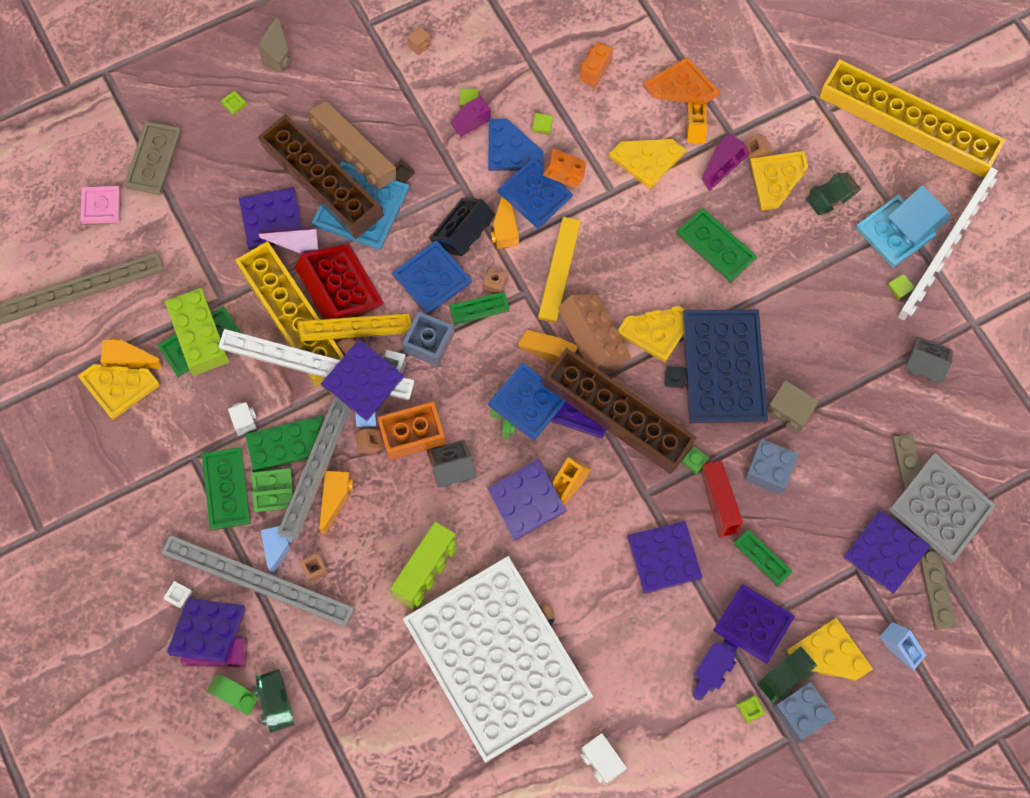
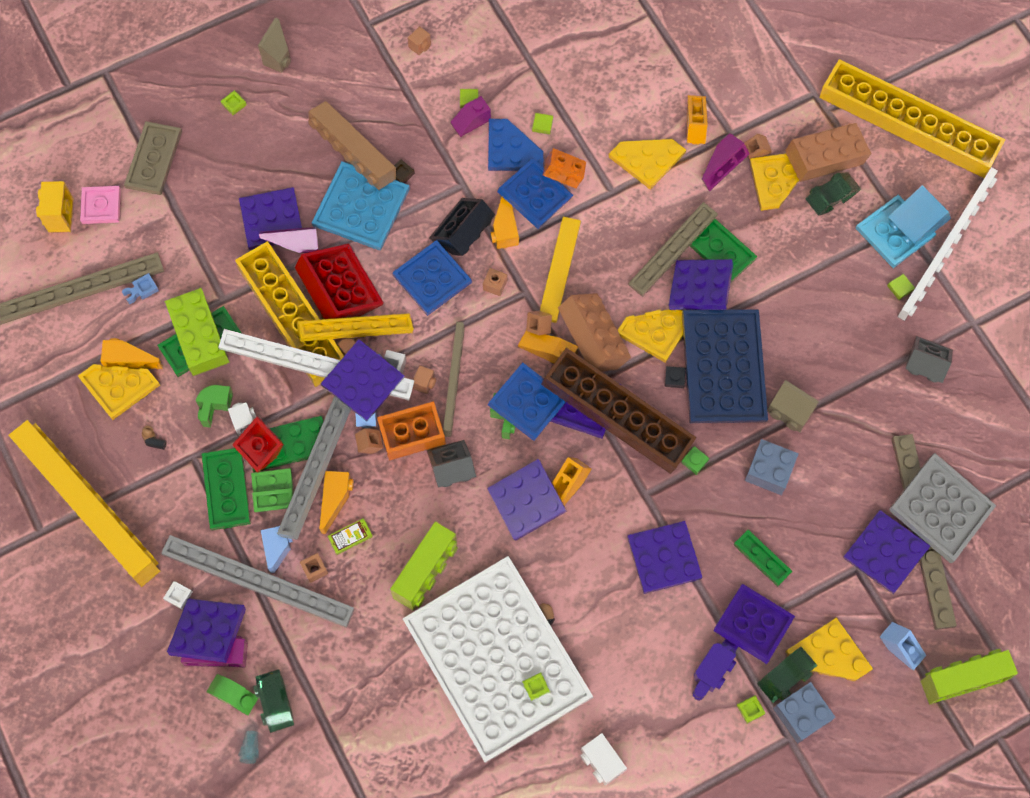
reddish brown brick [258,114,384,239] -> none
sand blue brick [402,311,454,367] -> none
green plate [449,292,509,325] -> none
orange brick [579,41,613,87] -> none
orange plate [643,57,720,104] -> none
red slope [701,460,743,538] -> none
none -> yellow brick [8,420,160,587]
none -> yellow brick [36,181,74,232]
none -> medium blue plate [122,273,159,304]
none -> arm [141,426,167,450]
none -> bright green brick [196,385,233,428]
none -> red slope [232,416,284,473]
none -> clear light blue cone [238,731,259,764]
none -> tile [328,518,373,555]
none -> nougat plate [413,365,436,394]
none -> dark tan tile [443,322,465,437]
none -> lime tile [522,672,550,701]
none -> nougat plate [526,311,552,335]
none -> dark tan tile [628,202,718,297]
none -> dark purple plate [668,259,733,310]
none -> nougat brick [785,123,872,182]
none -> lime brick [920,649,1018,705]

